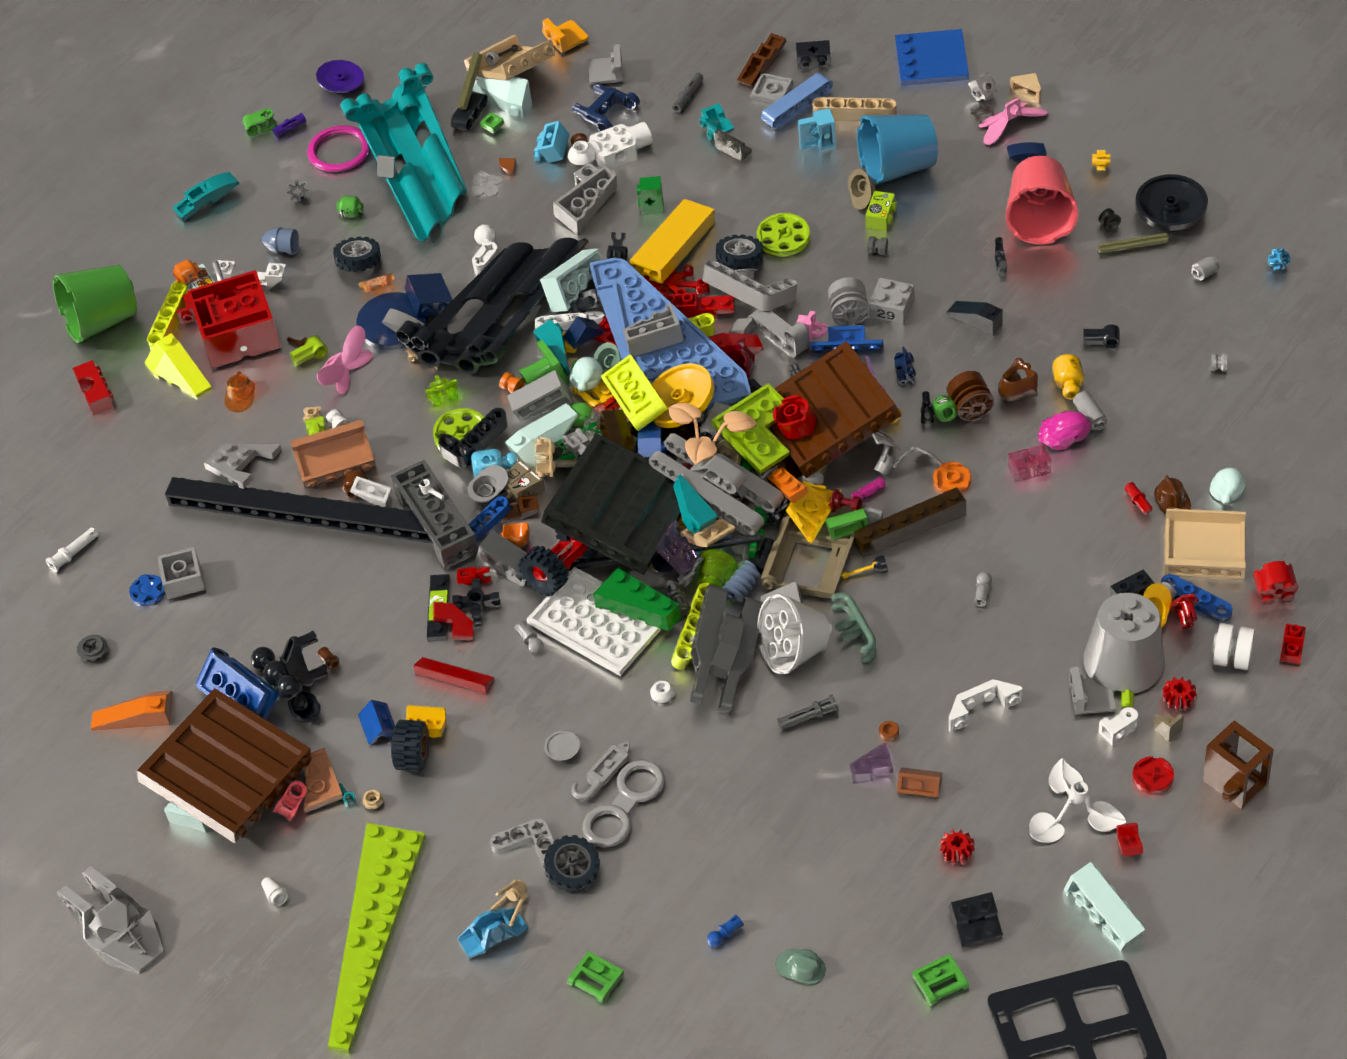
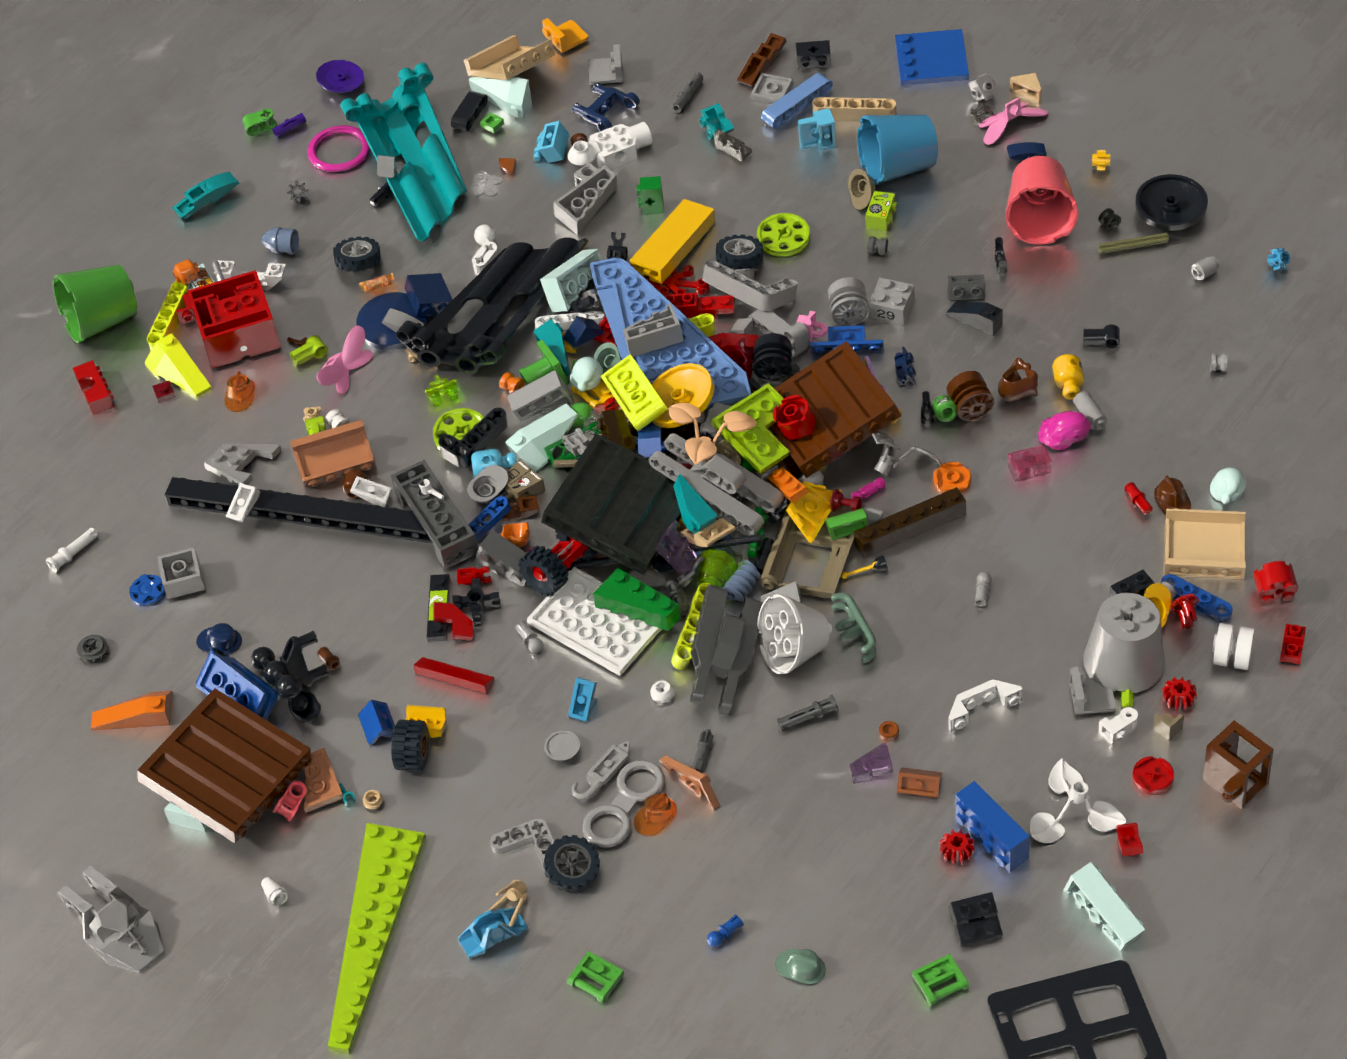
bright green head [337,196,364,219] -> none
olive axle [457,52,483,110] -> none
light grey hinge [485,45,518,66] -> none
tan hinge [535,436,556,477] -> none
none -> dark red plate [152,380,176,403]
none -> dark blue piece [196,623,242,653]
none -> white slope [226,483,260,522]
none -> black axle [369,182,392,206]
none -> dark azure slope [568,677,598,721]
none -> clear orange piece [633,793,677,836]
none -> nougat wing [659,755,720,810]
none -> dark grey piece [692,729,714,773]
none -> black wheel [753,333,792,382]
none -> dark grey bracket [948,274,985,300]
none -> blue brick [955,781,1030,872]

